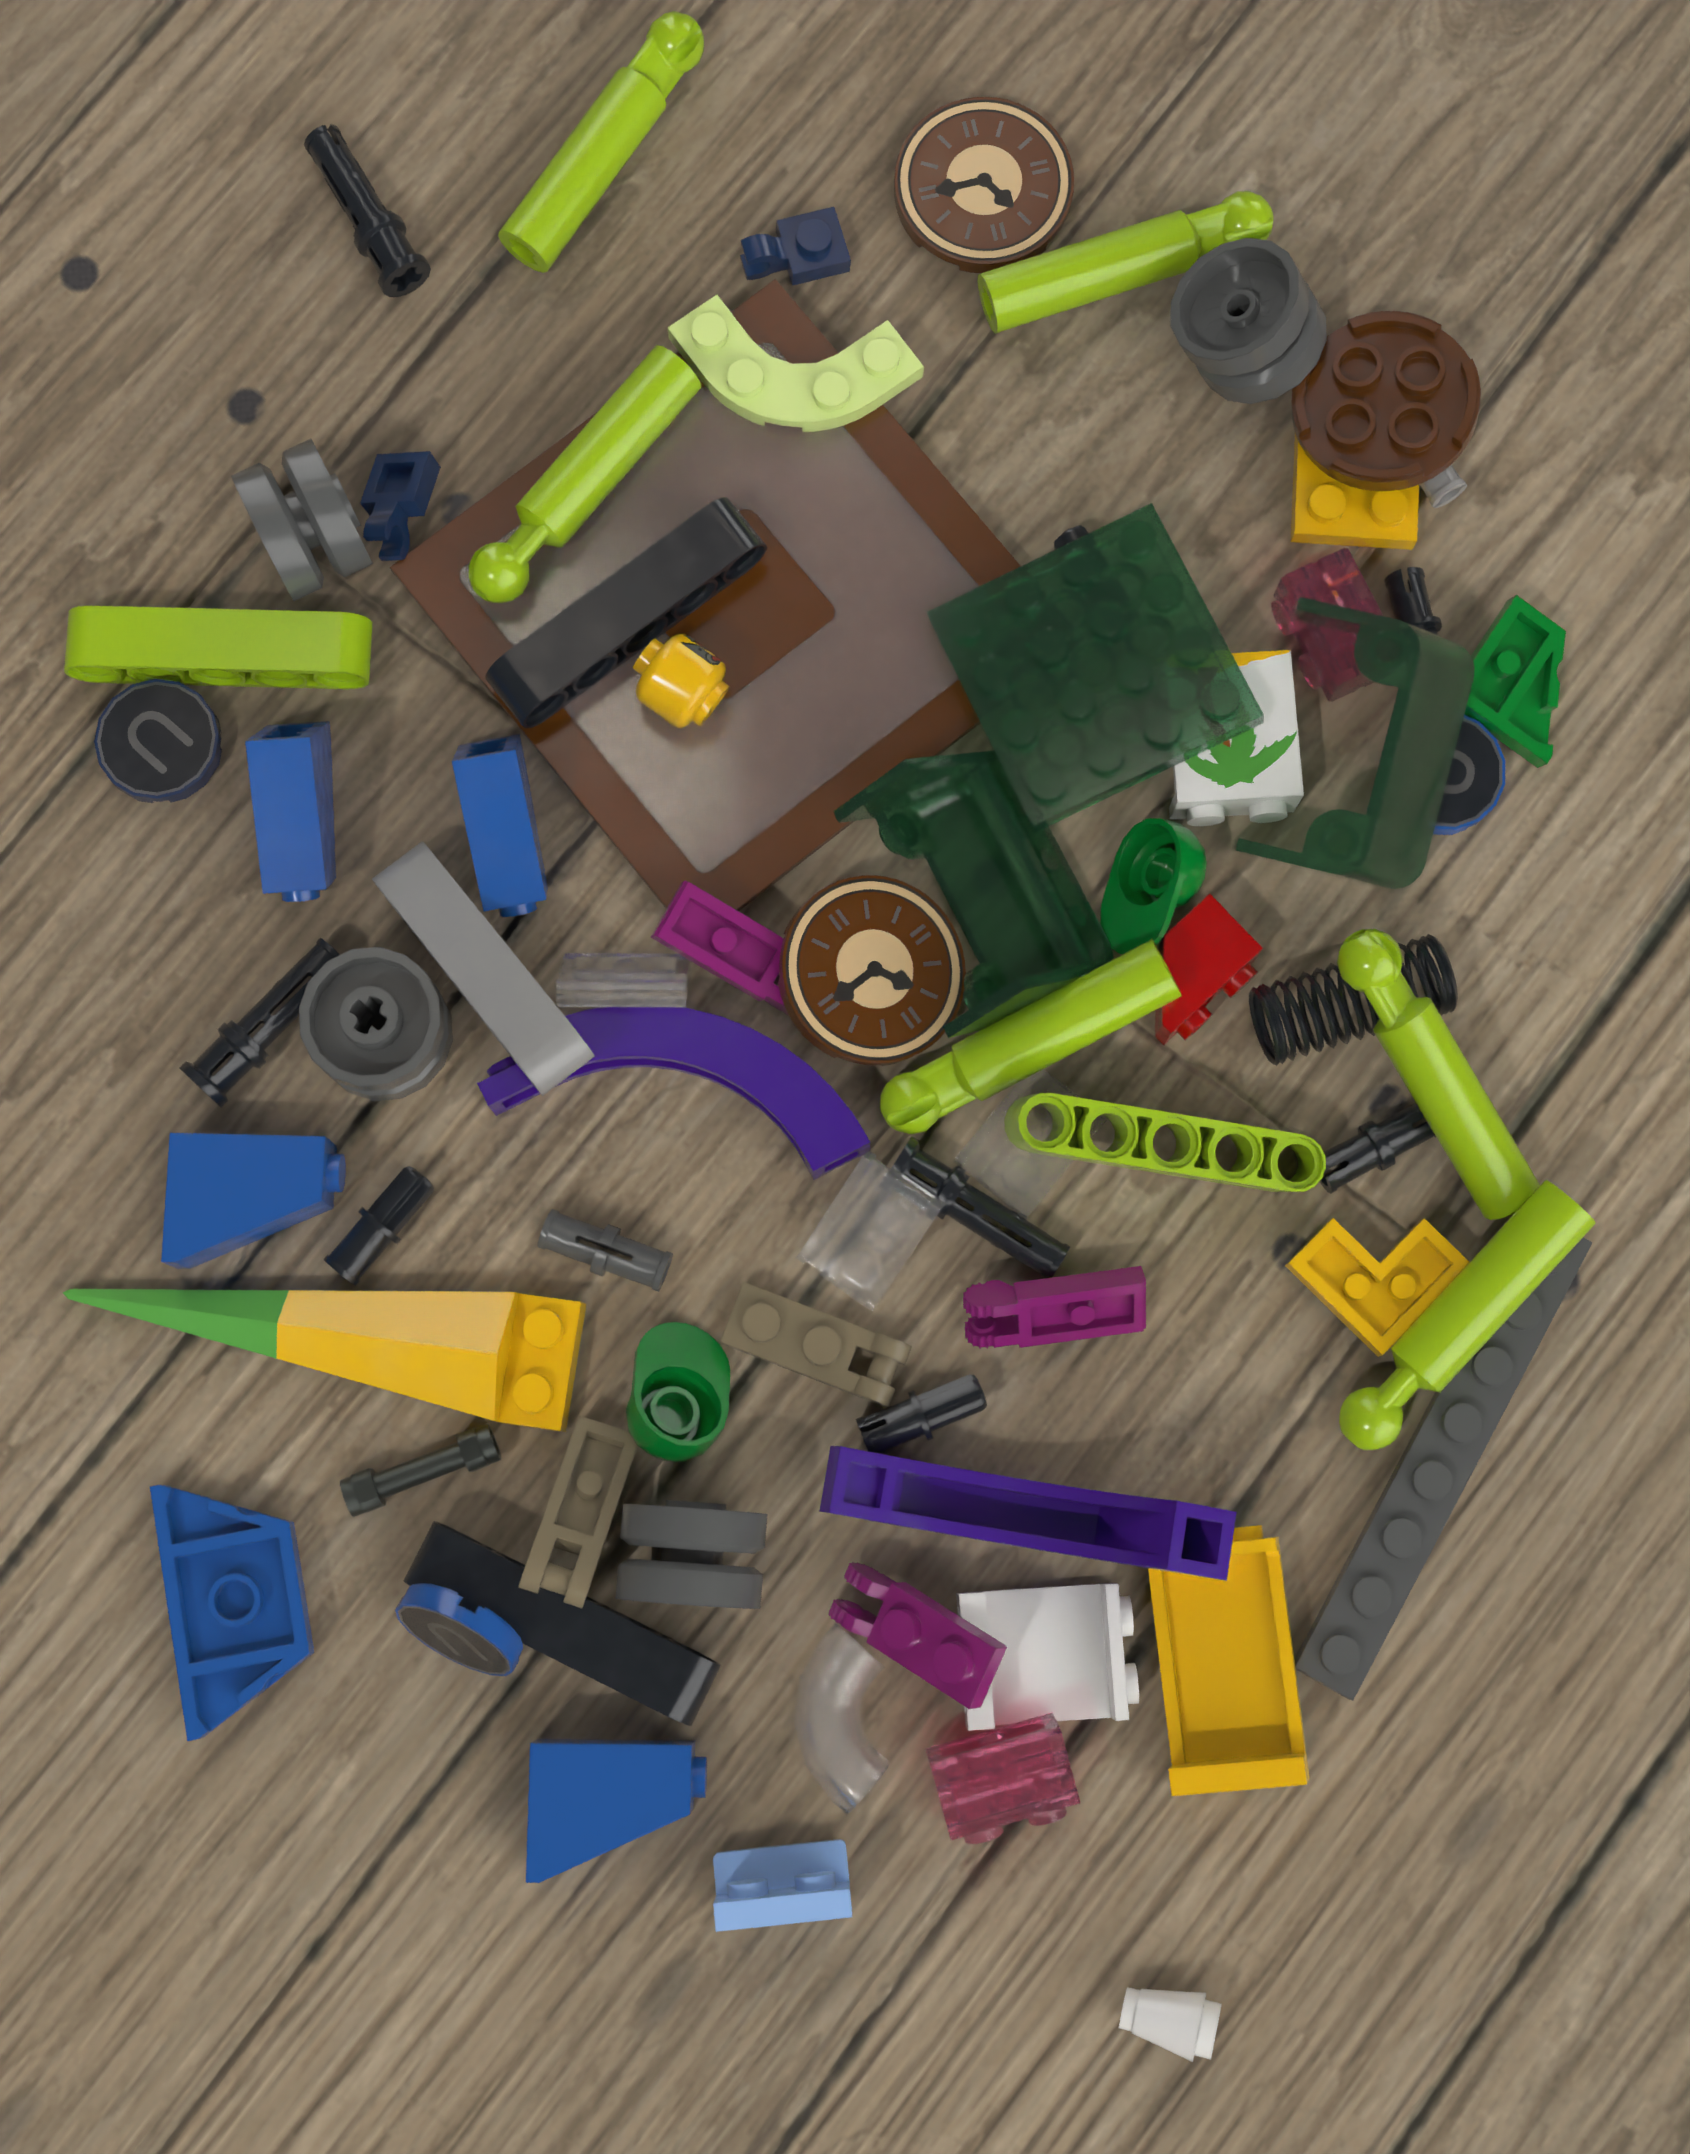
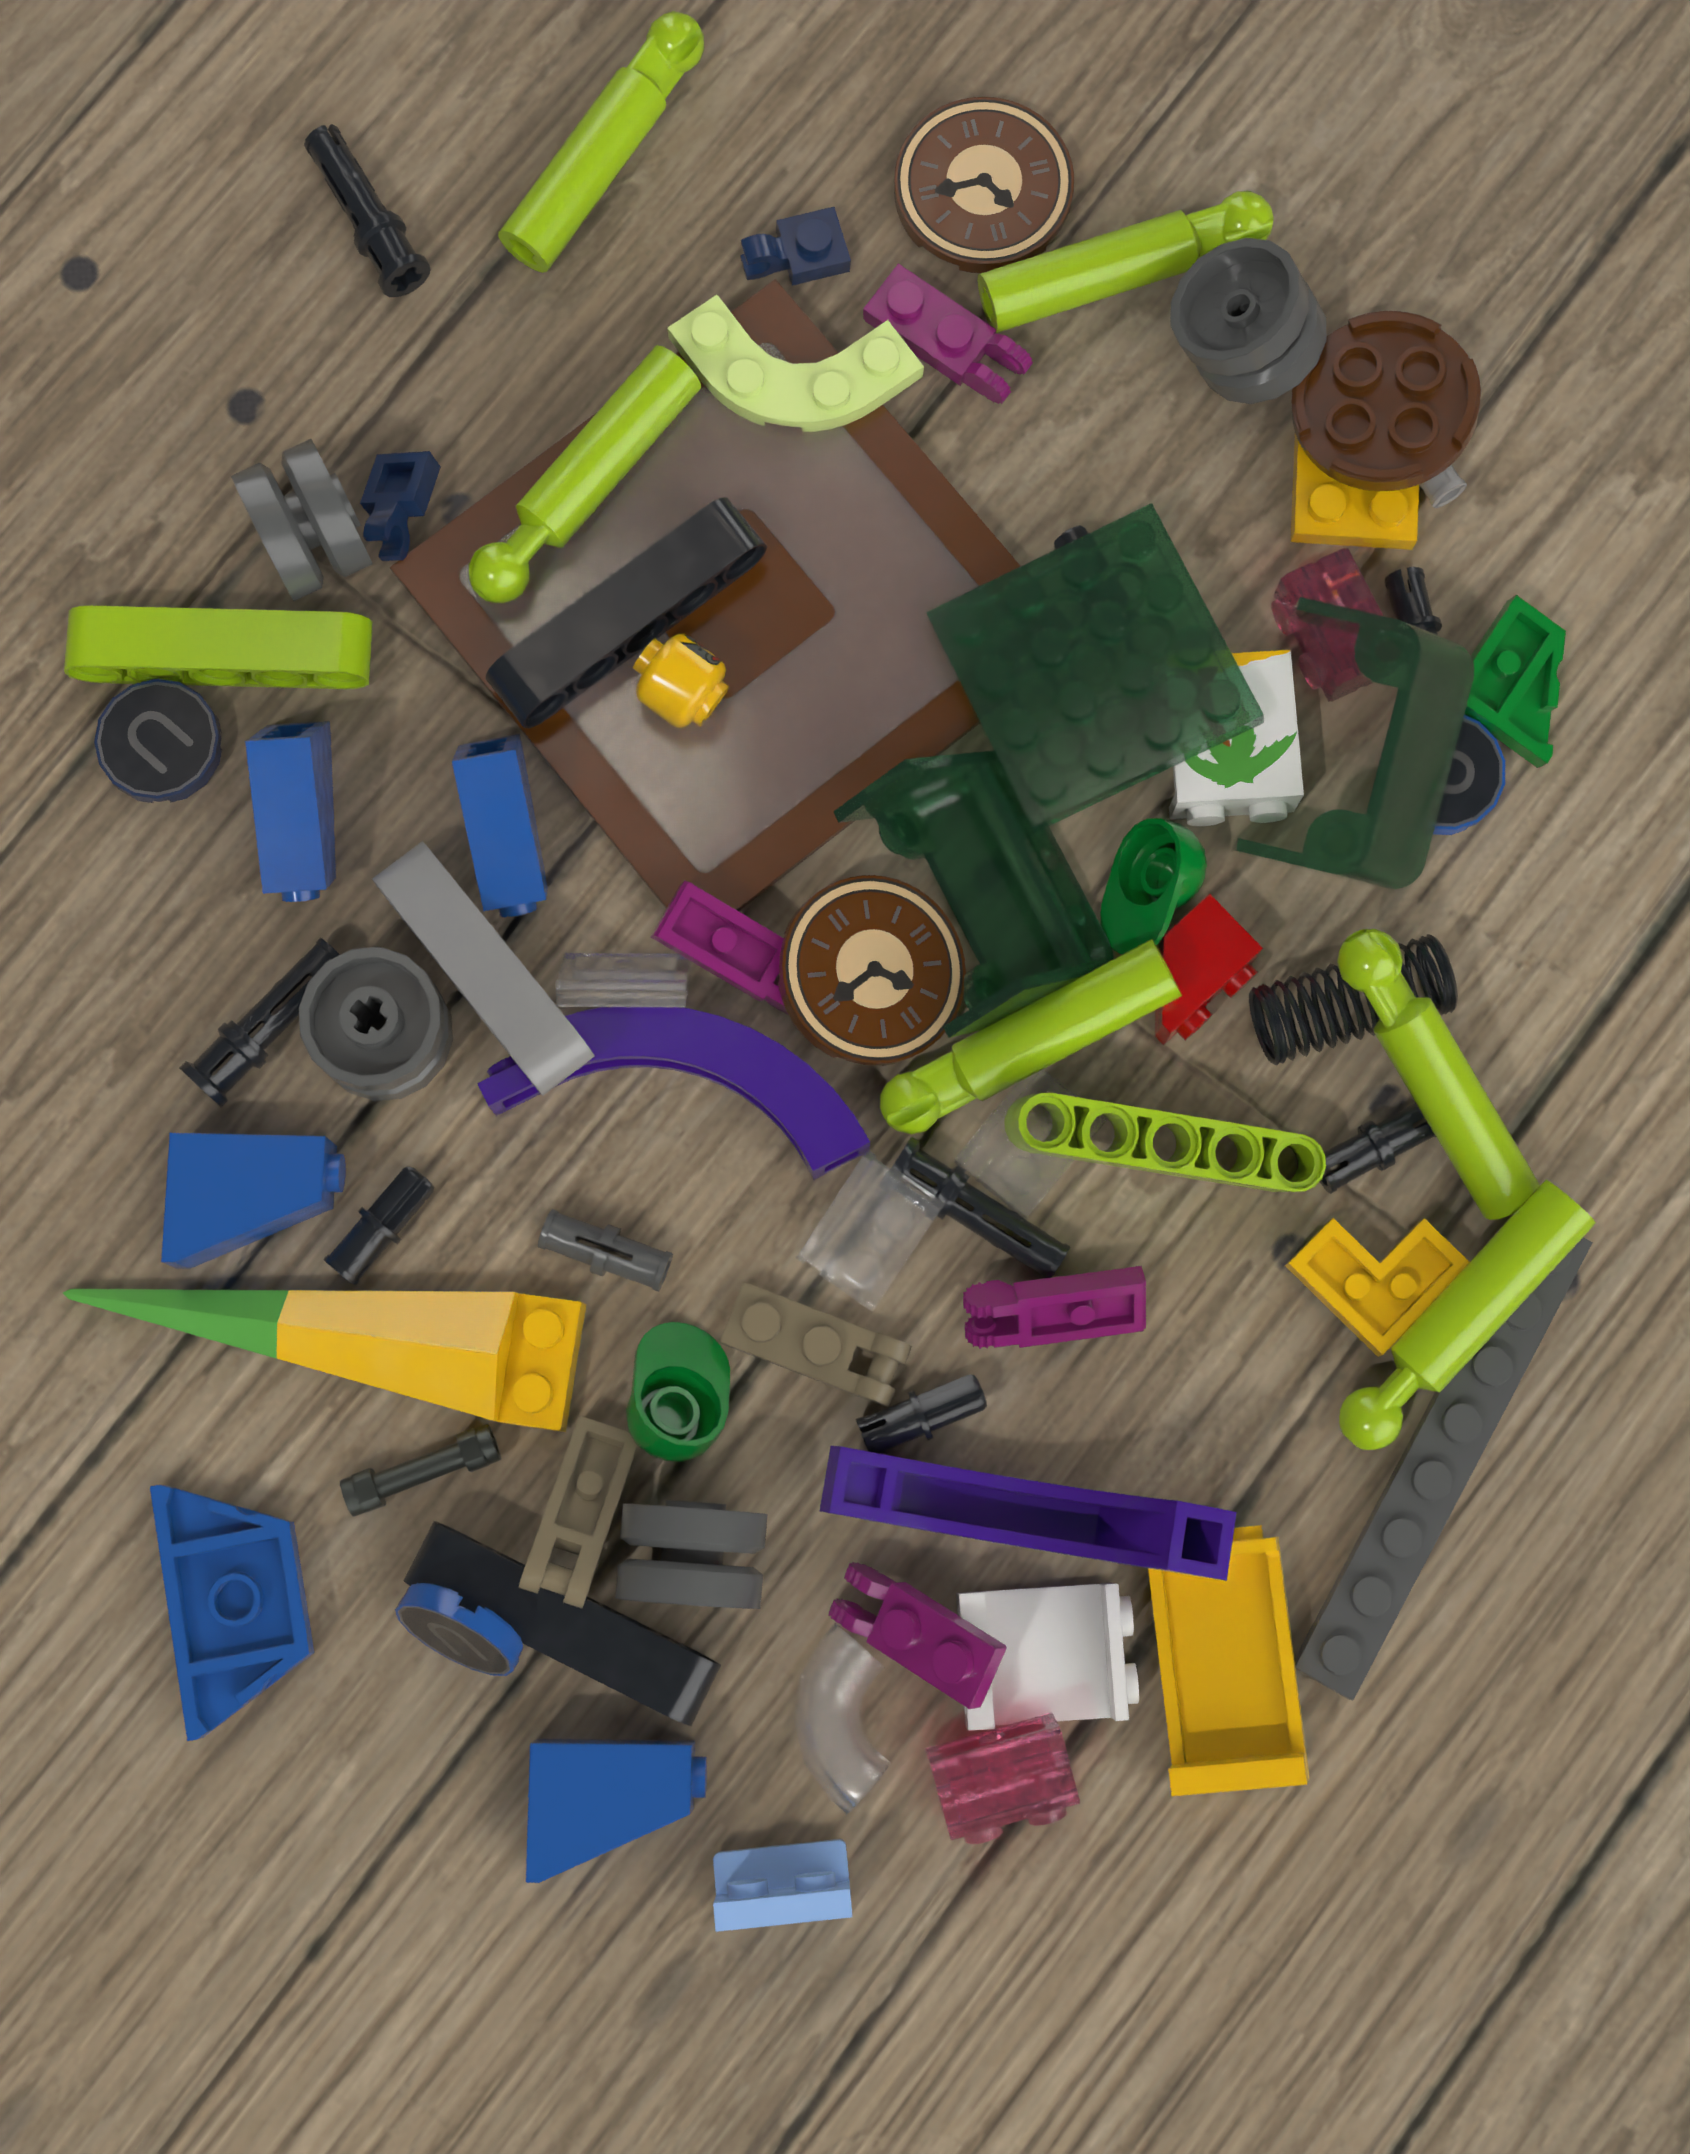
white cone [1119,1987,1222,2062] -> none
none -> magenta hinge [863,263,1033,404]

